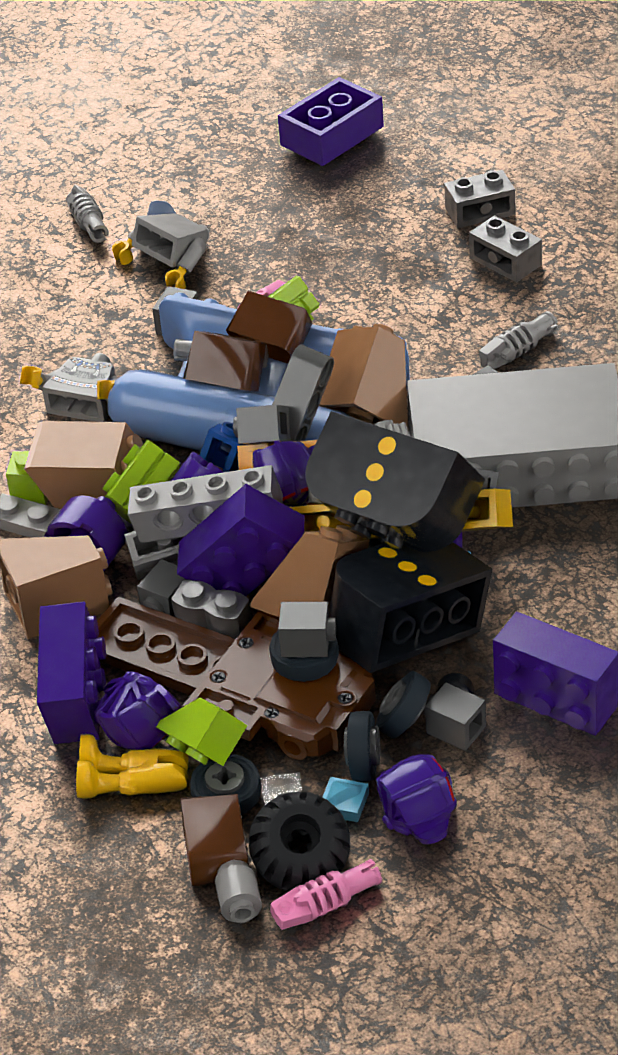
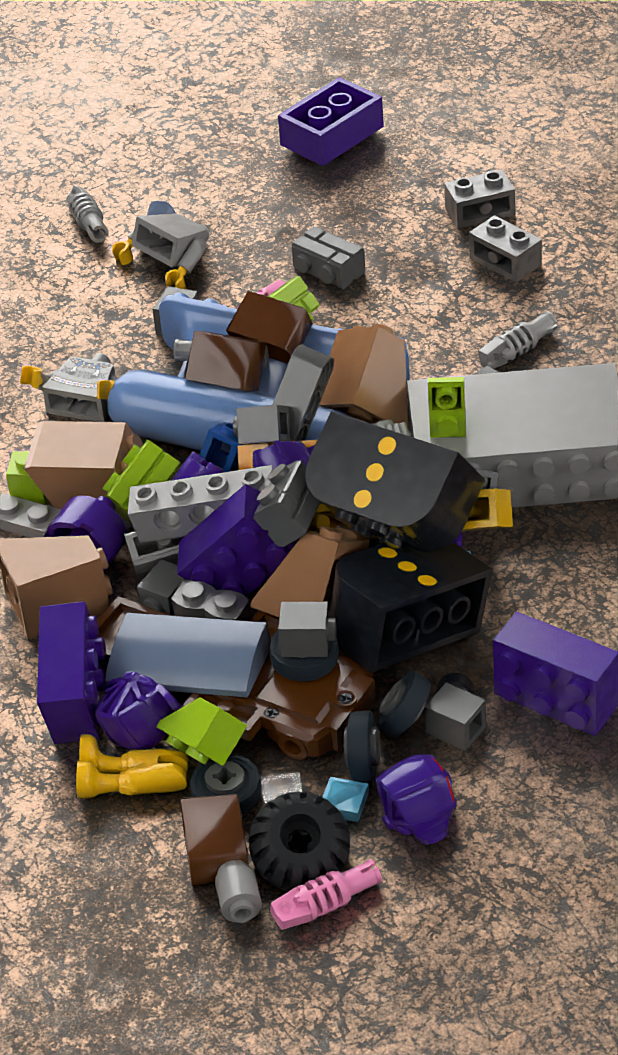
none -> sand blue slope [105,613,271,698]
none -> dark grey brick [253,460,320,547]
none -> dark grey brick [291,227,366,290]
none -> lime slope [428,377,466,438]

